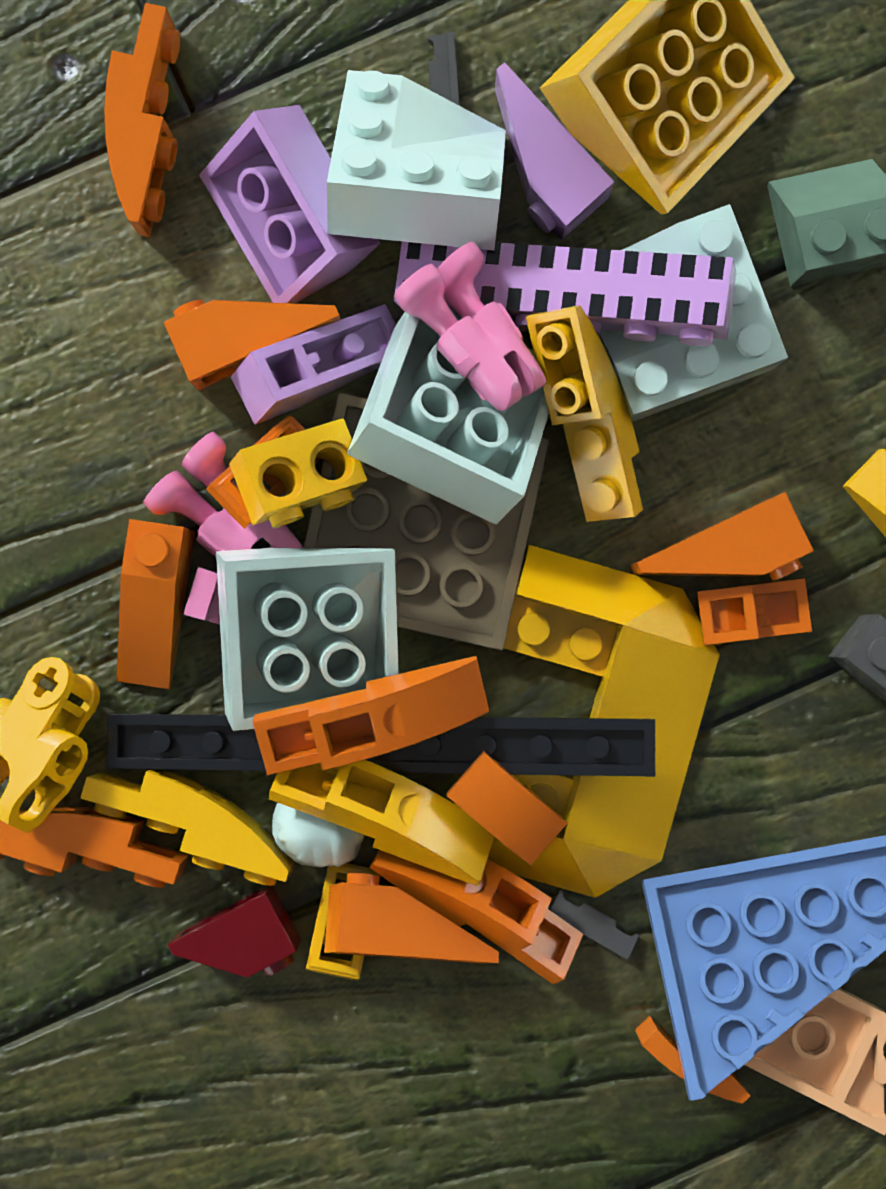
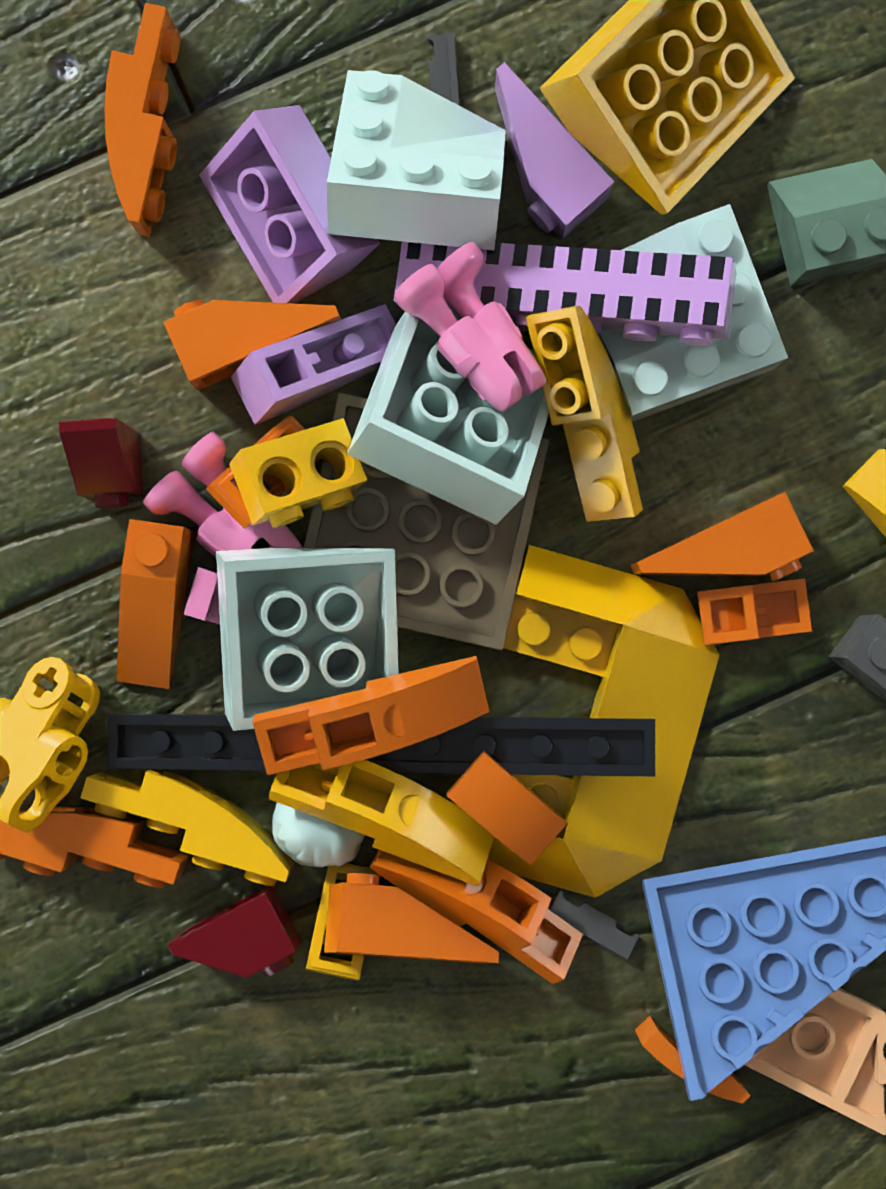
none -> dark red slope [59,417,144,508]

